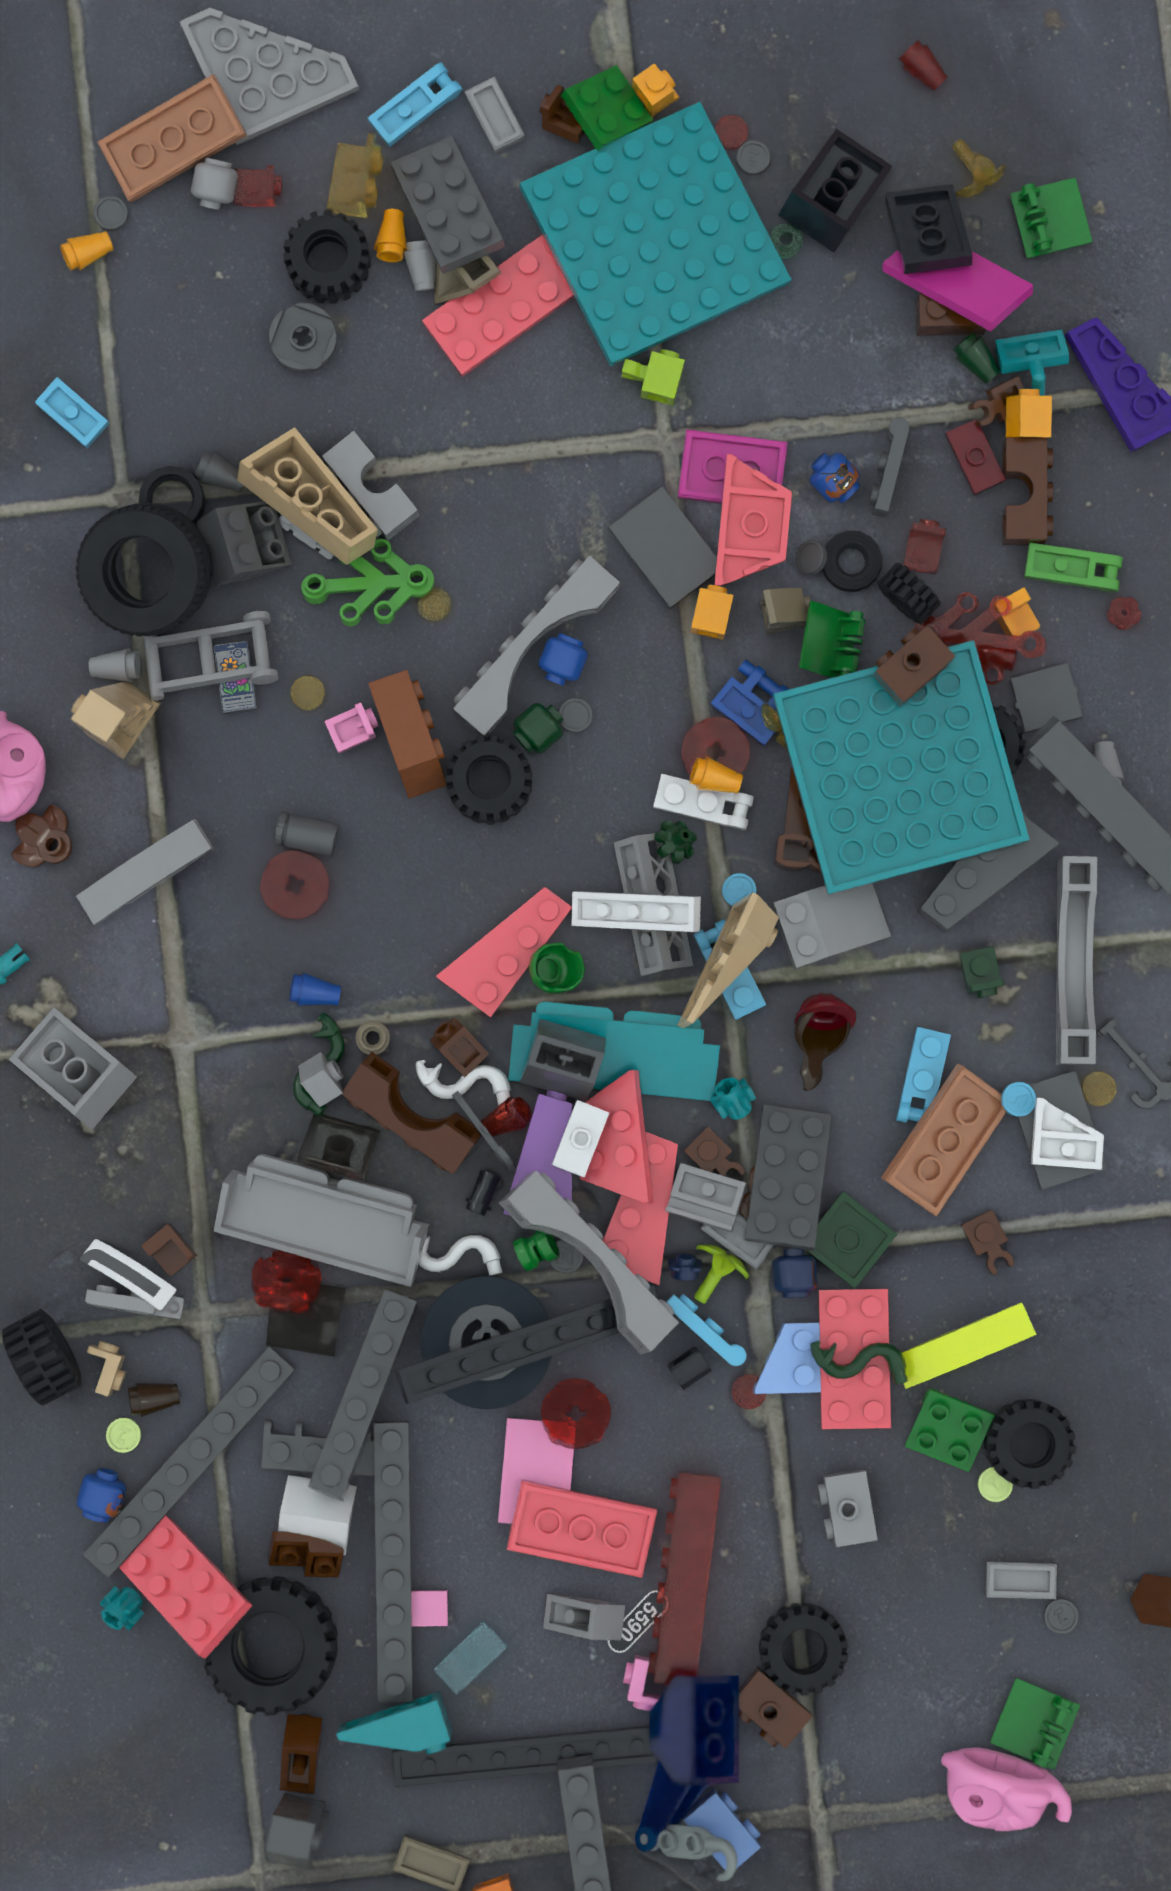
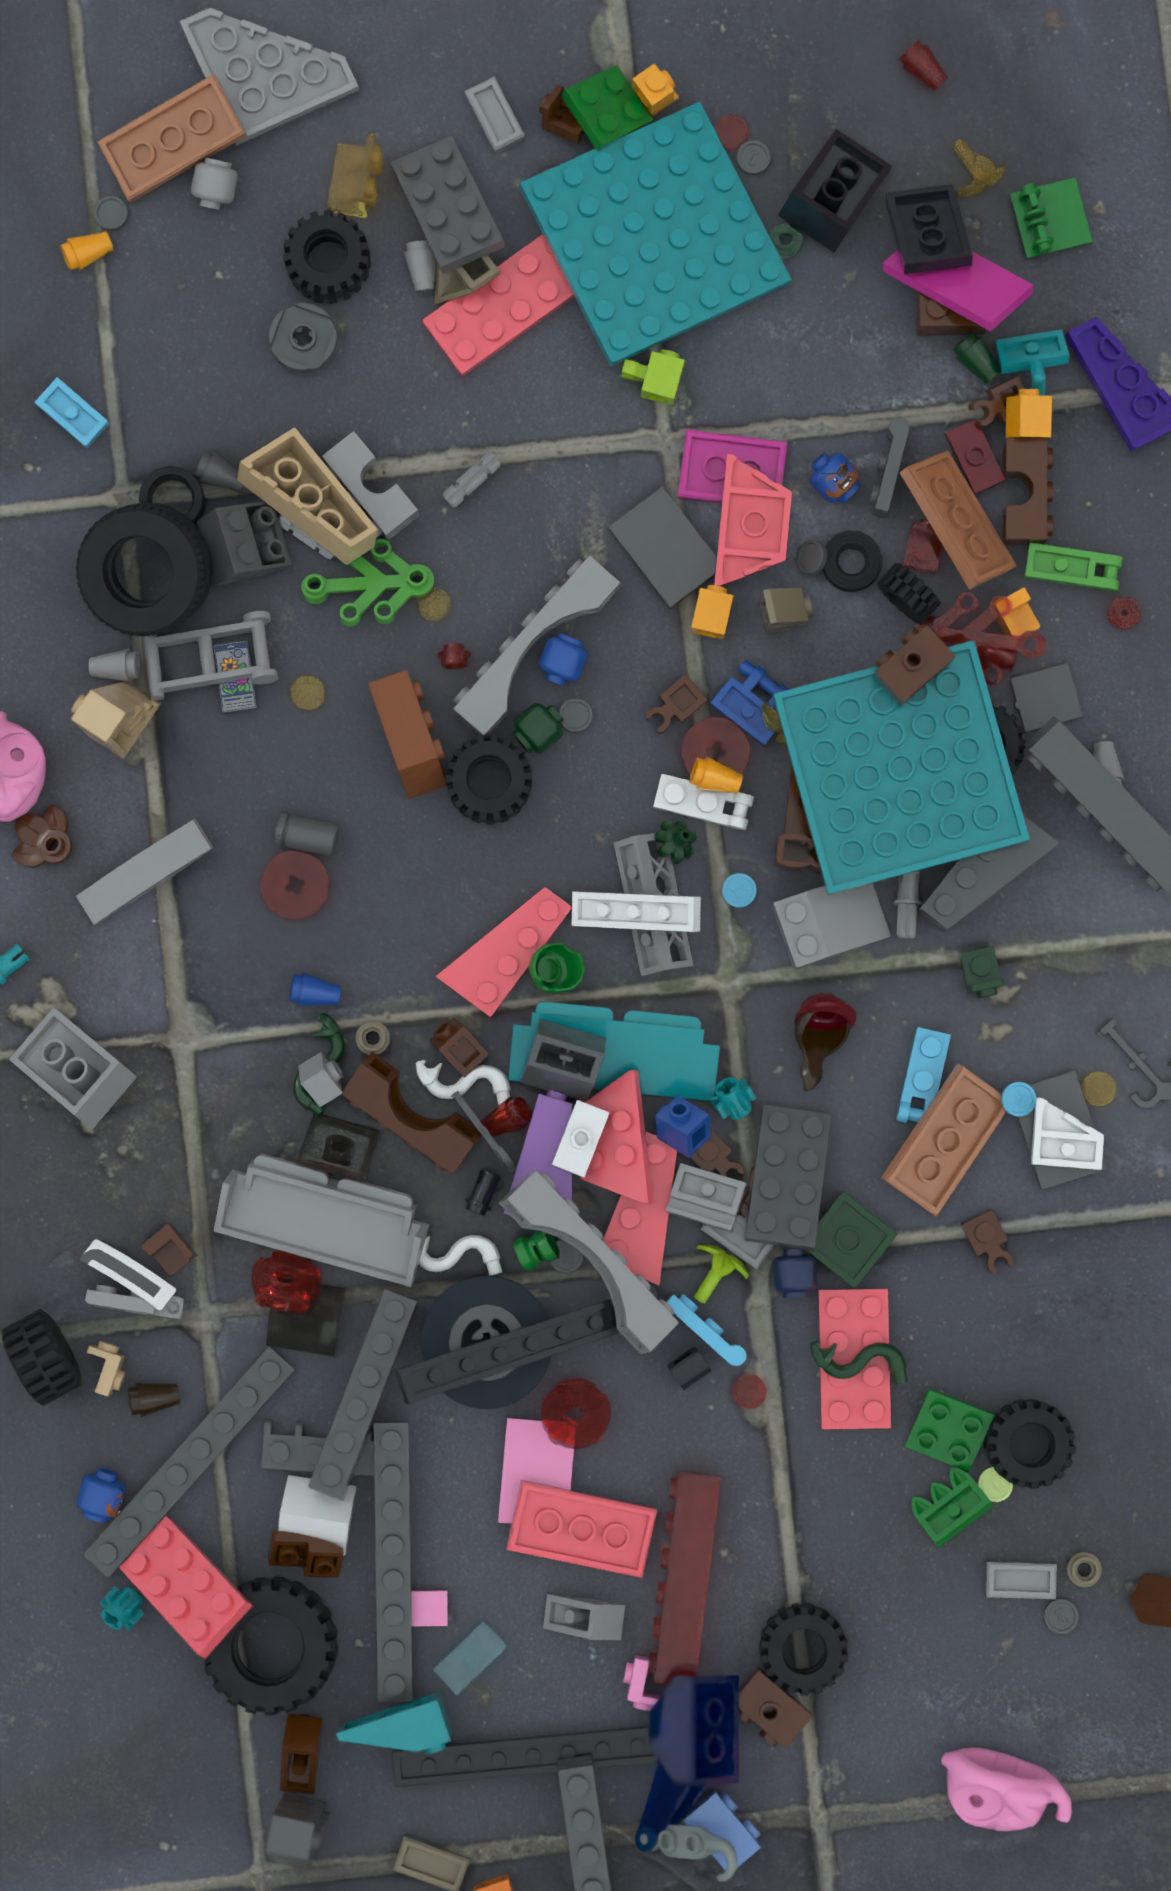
yellowish green piece [106,1418,141,1453] -> none
clear red bracket [234,165,282,207] -> none
bright pink bracket [324,702,379,754] -> none
medium azure plate [368,62,463,147] -> none
light orange cone [374,209,407,263] -> none
black sticker [608,1590,668,1653] -> none
dark blue plate [668,1254,703,1281] -> none
tan wedge [677,892,779,1028] -> none
medium azure plate [693,919,766,1020] -> none
light blue wing [753,1322,821,1394] -> none
green hinge [799,601,866,678] -> none
light grey brick [818,1469,878,1547] -> none
neon yellow slope [901,1302,1036,1389] -> none
green hinge [990,1678,1080,1770] -> none
light grey arch [1056,856,1097,1066] -> none
none -> clear red plate [437,643,471,669]
none -> light grey axle [443,452,501,508]
none -> reddish brown plate [645,674,707,734]
none -> blue brick [655,1095,711,1158]
none -> light grey axle [894,871,921,939]
none -> nougat tile [900,450,1017,590]
none -> green plate [912,1468,993,1548]
none -> dark tan plate [1067,1552,1102,1587]

